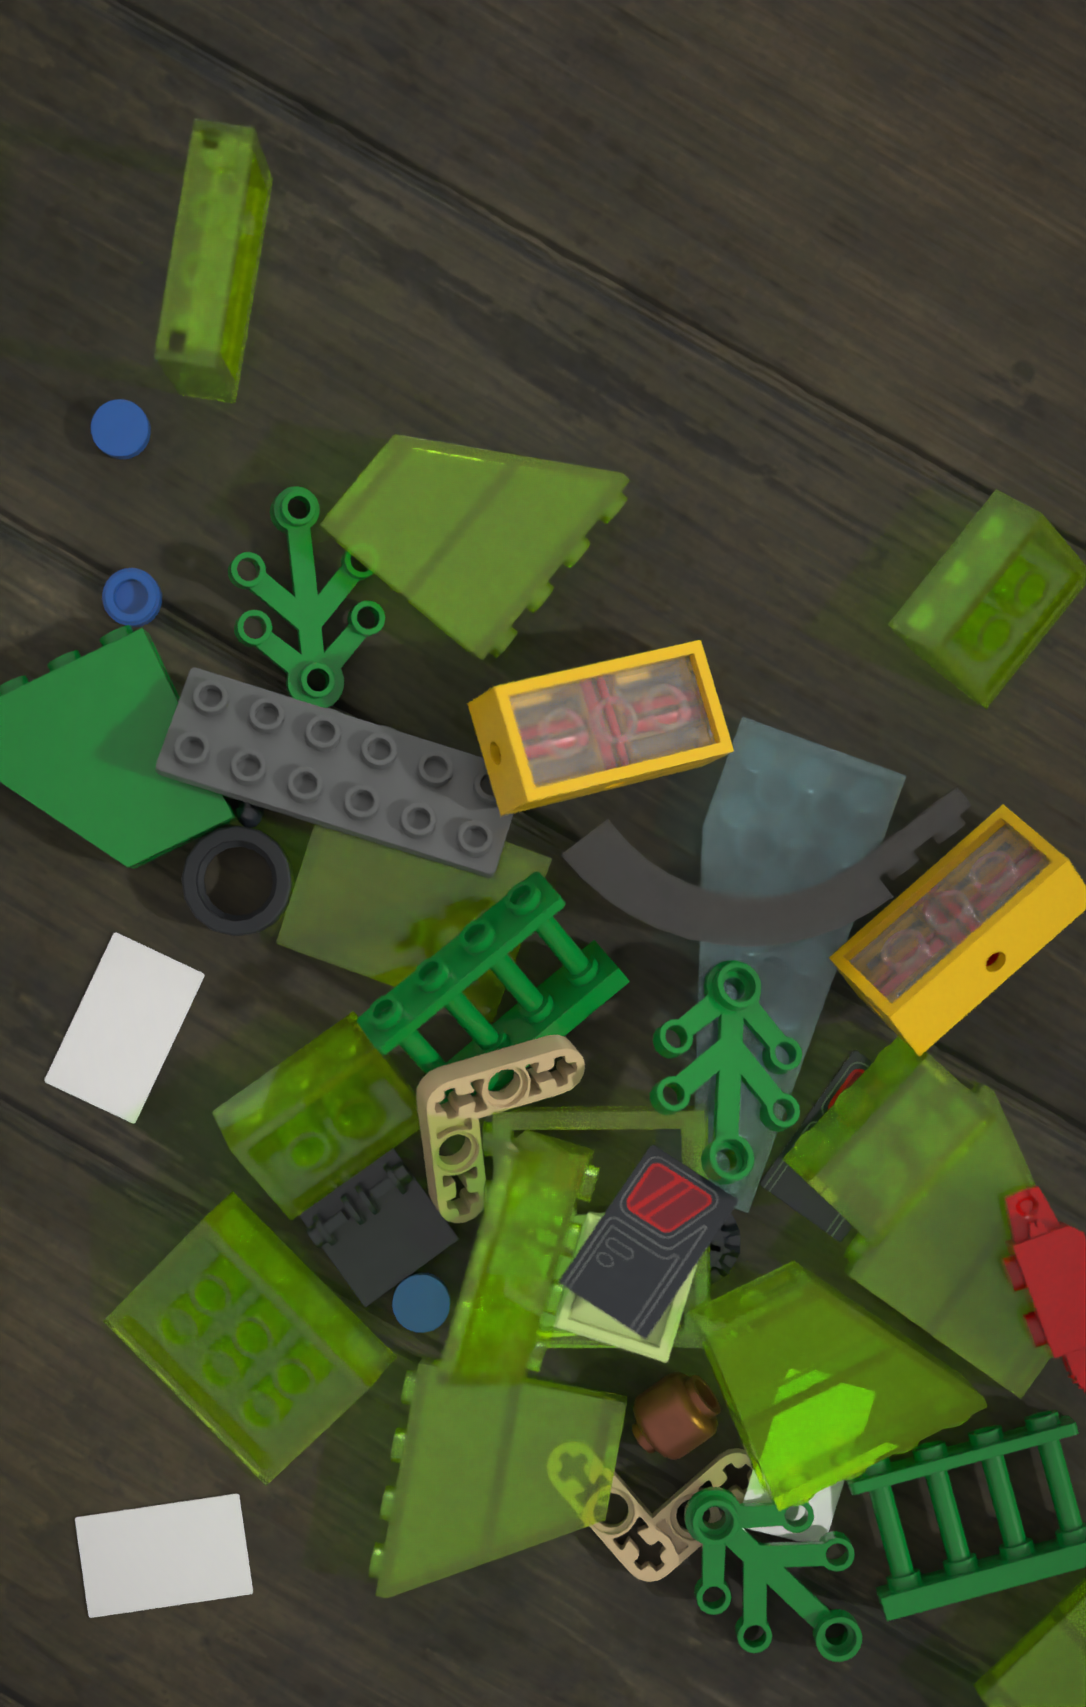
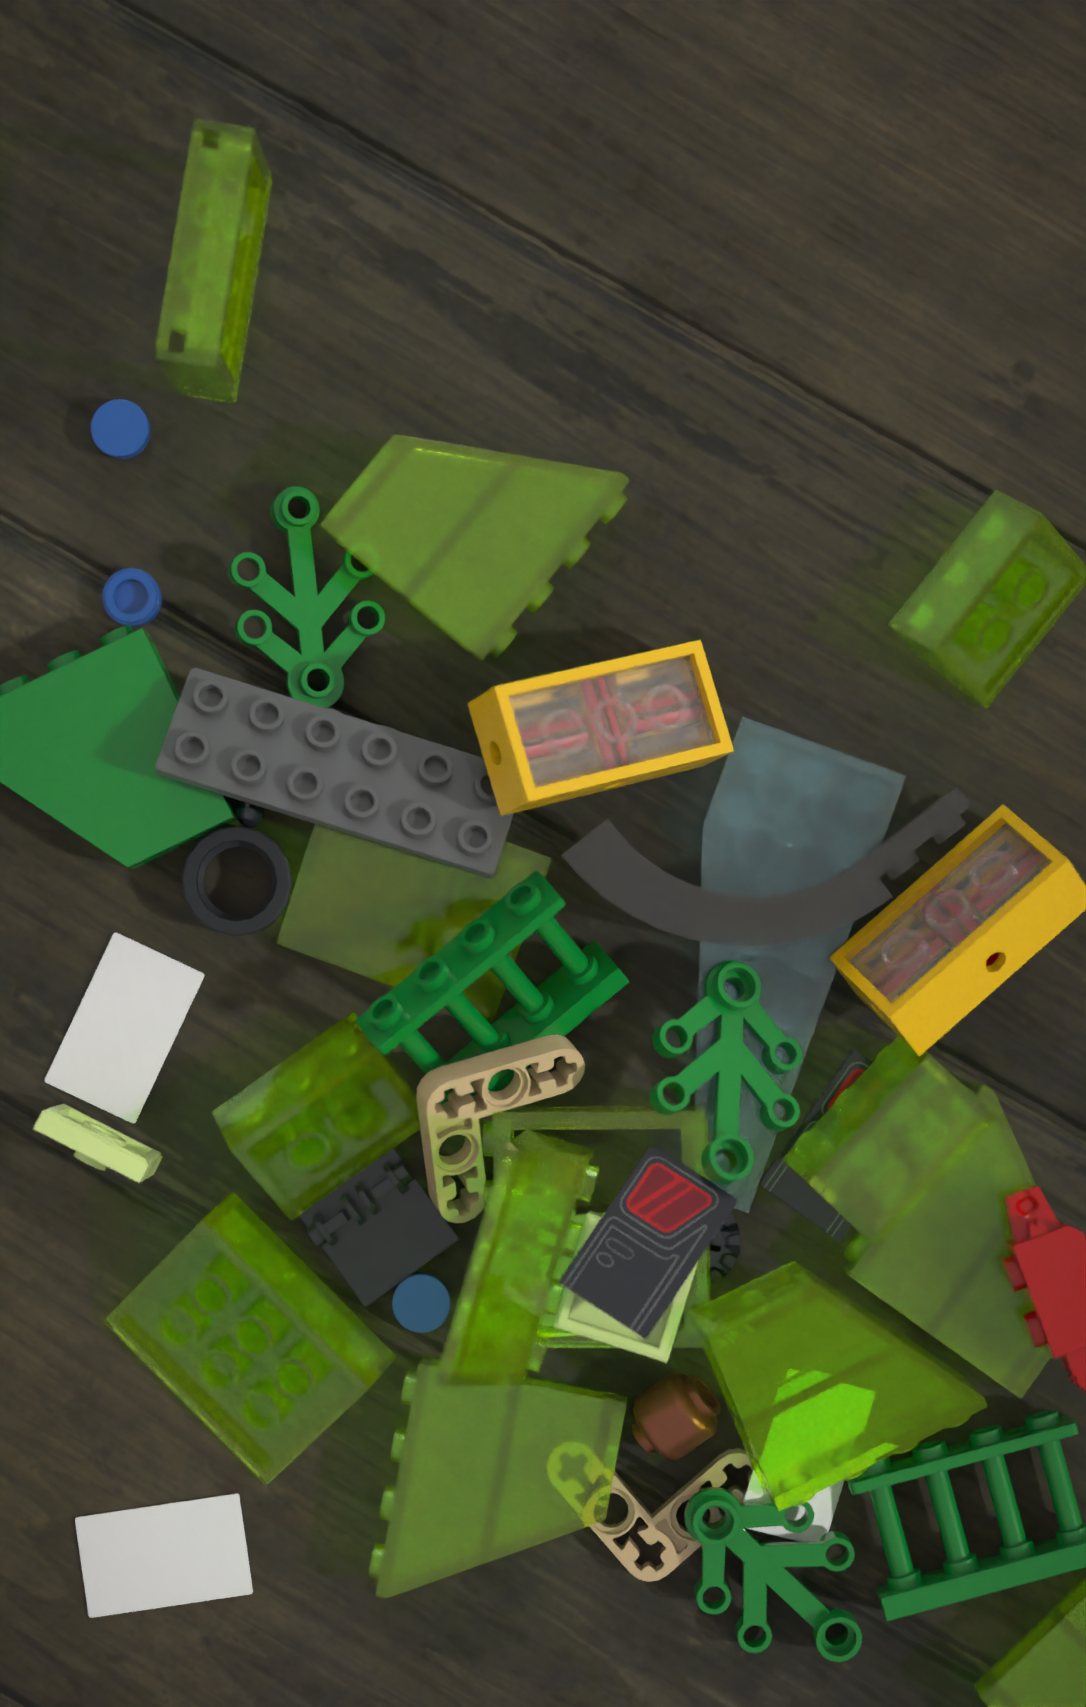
none -> yellowish green plate [33,1103,163,1183]

